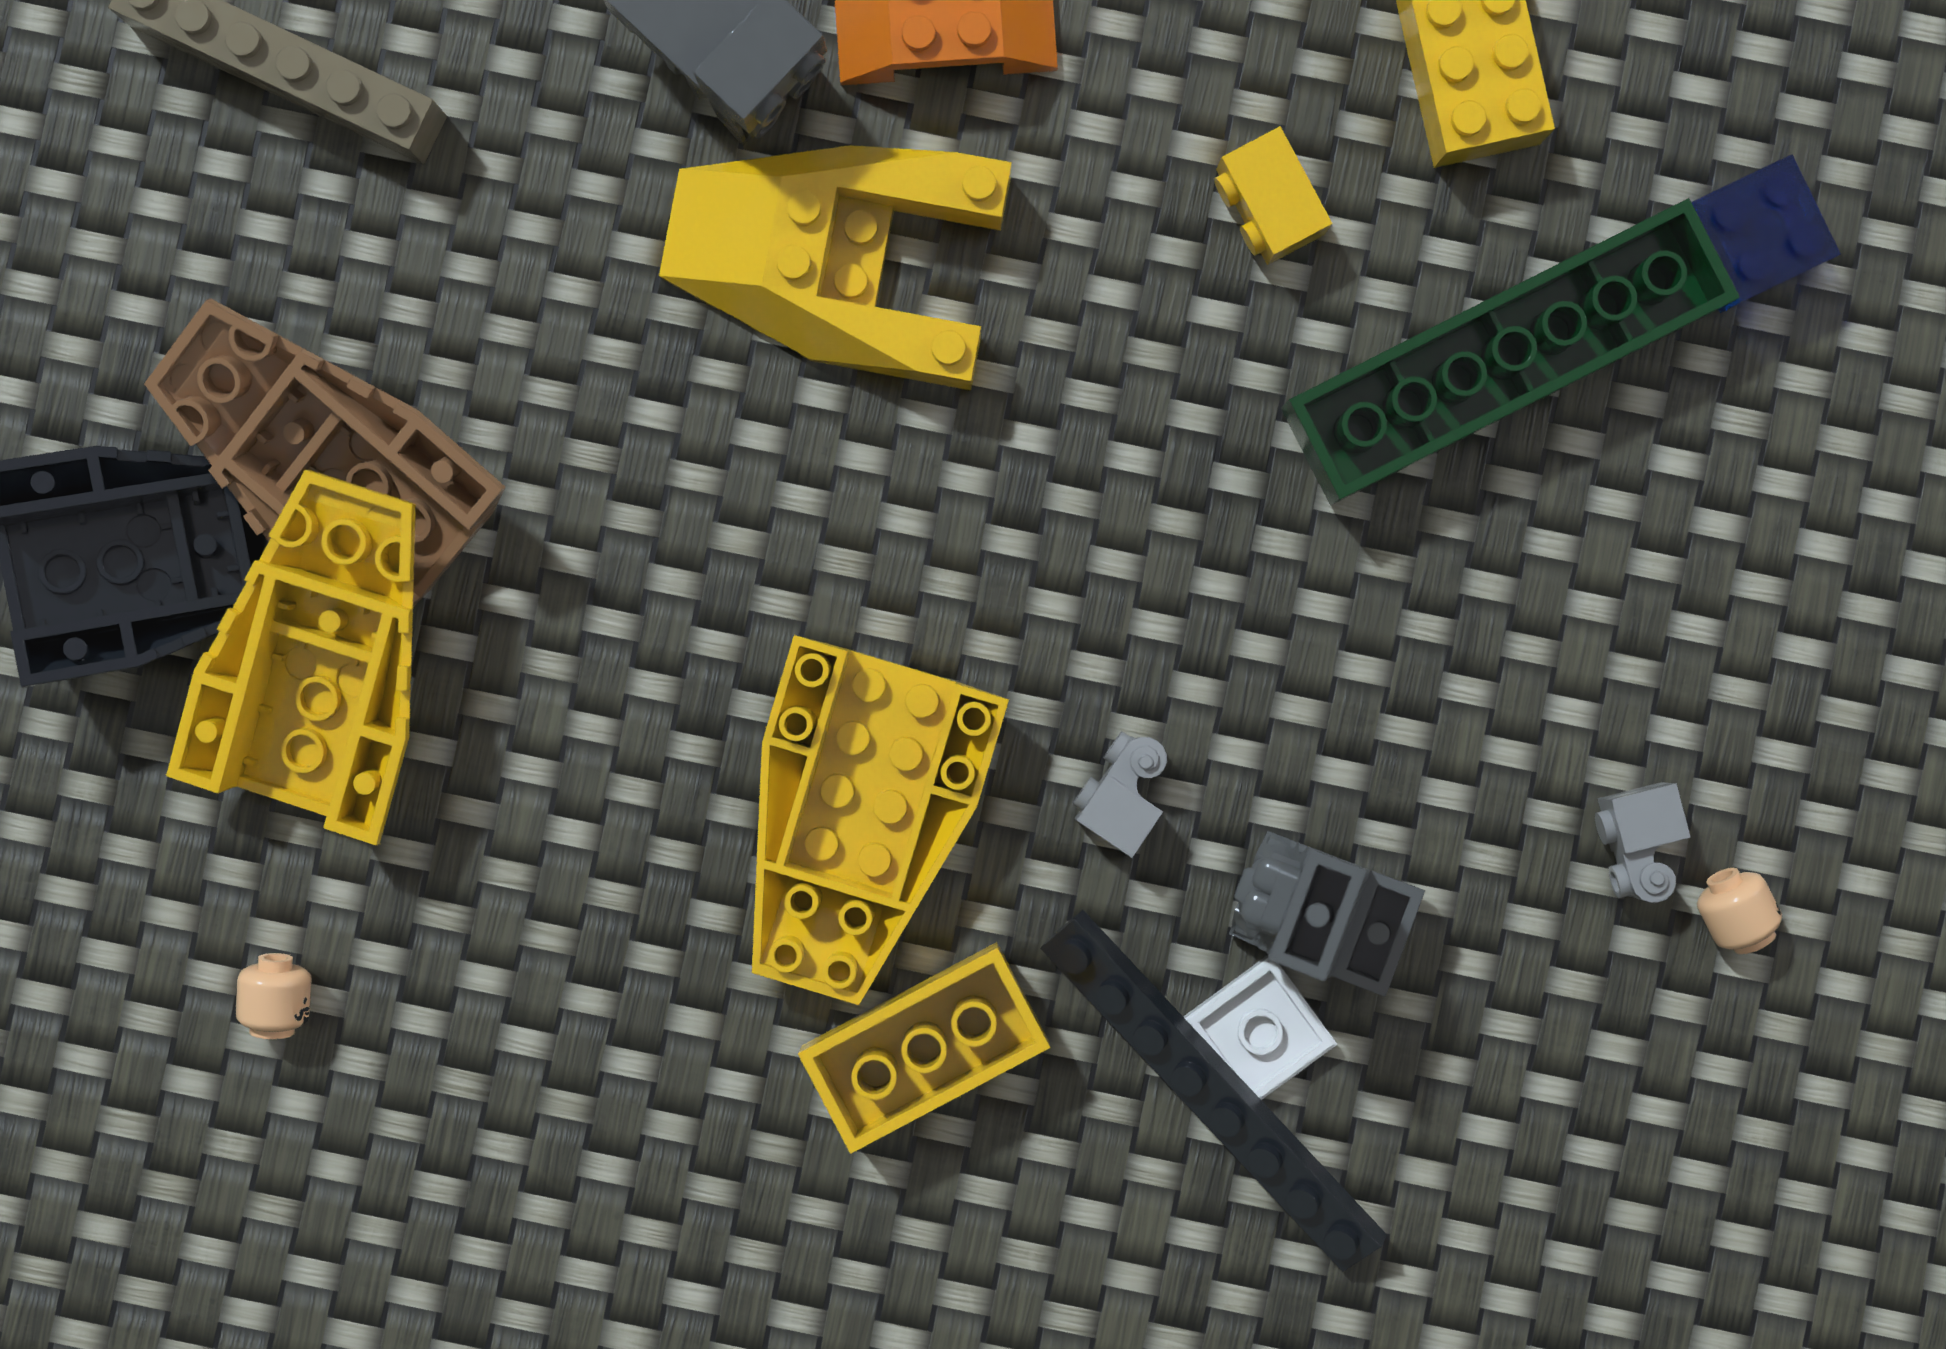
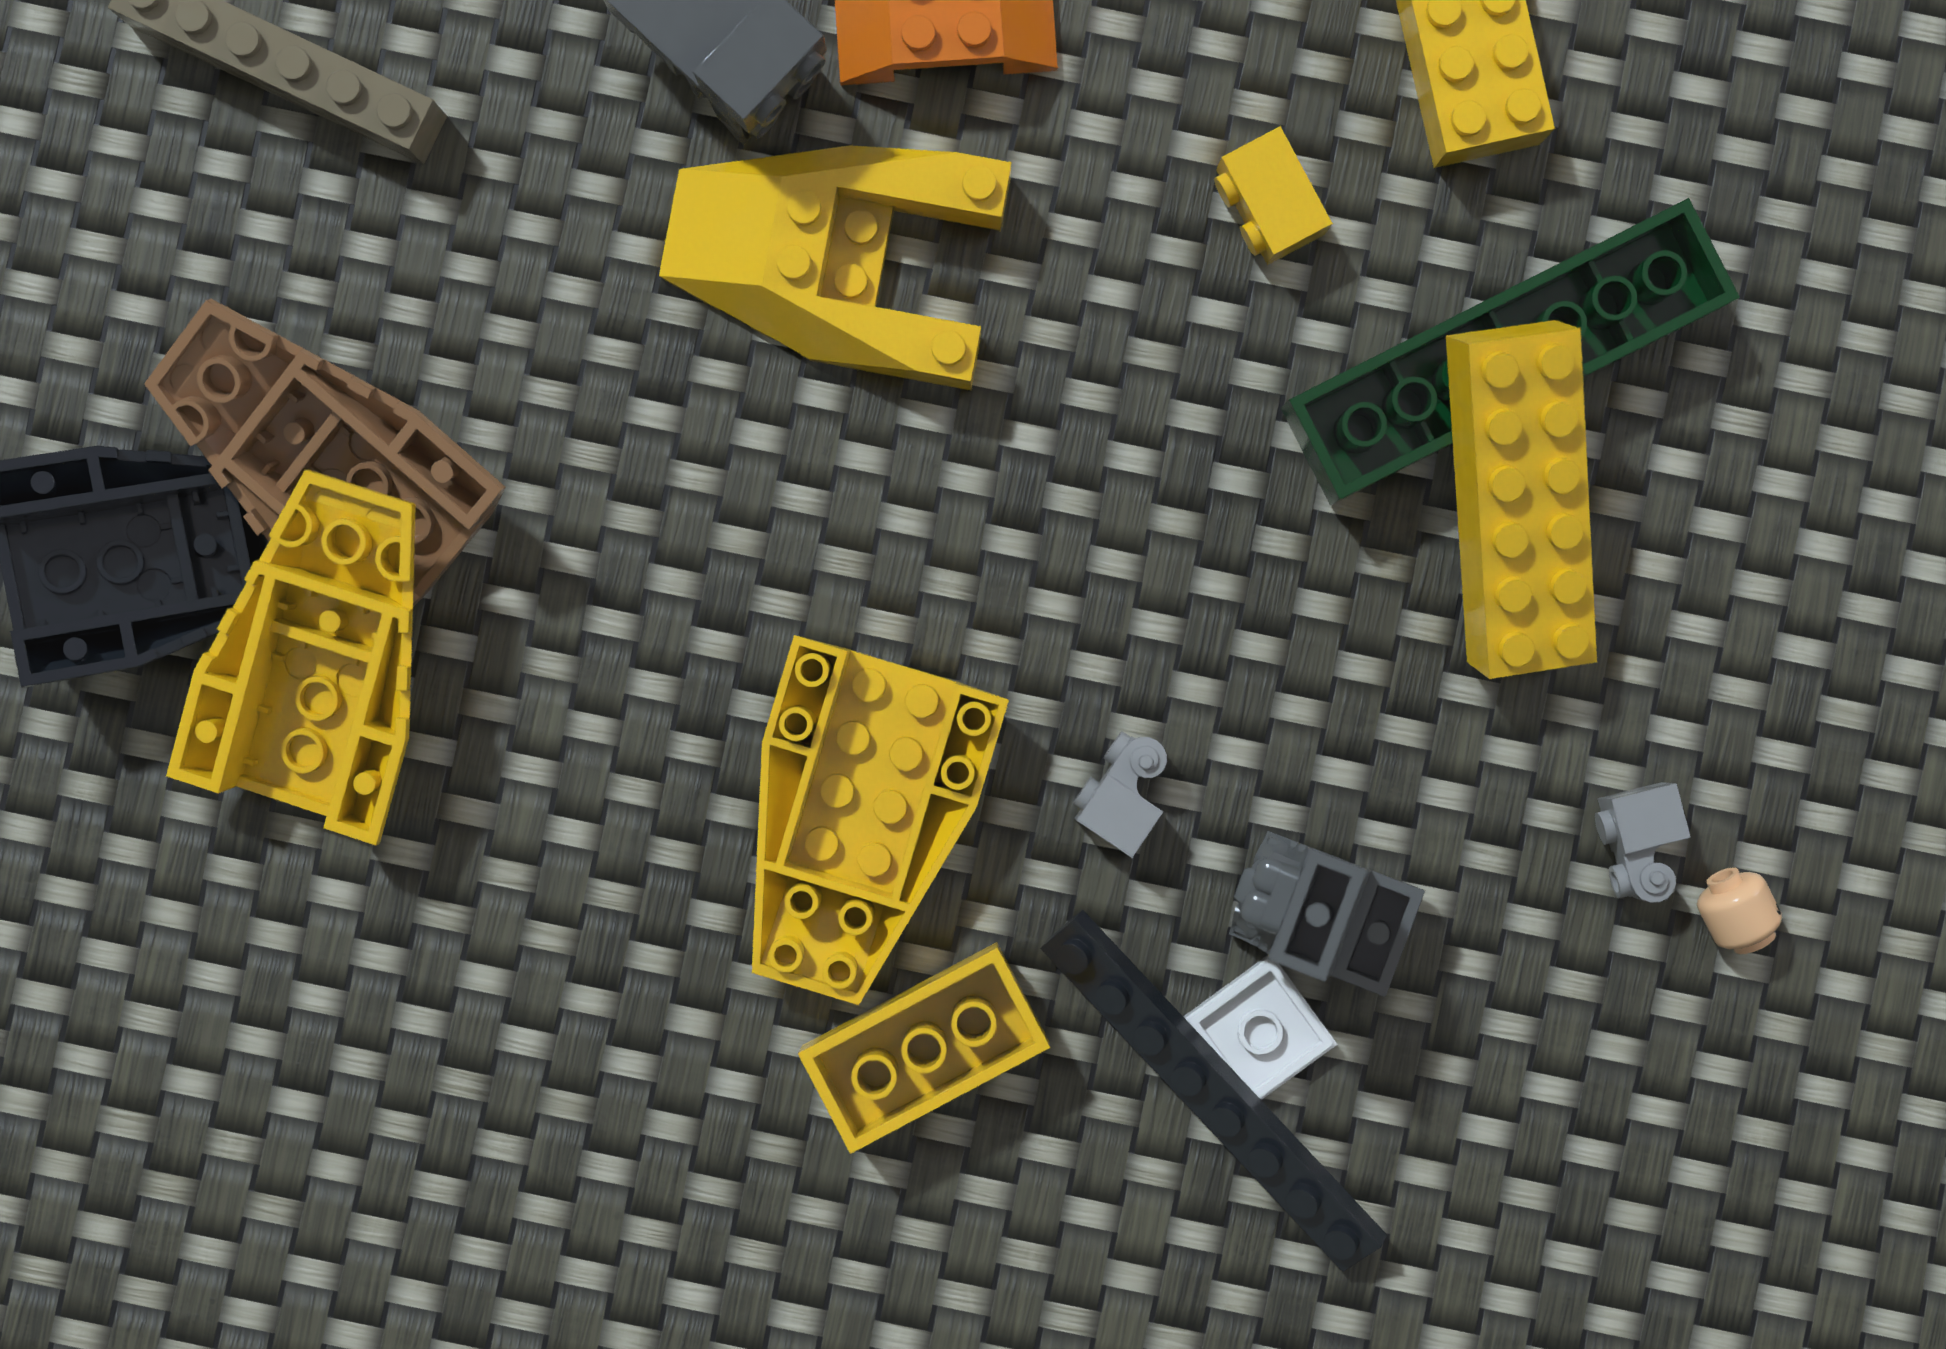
light nougat head [236,953,312,1039] -> none
clear blue brick [1691,154,1841,314] -> none
none -> yellow brick [1446,320,1597,679]

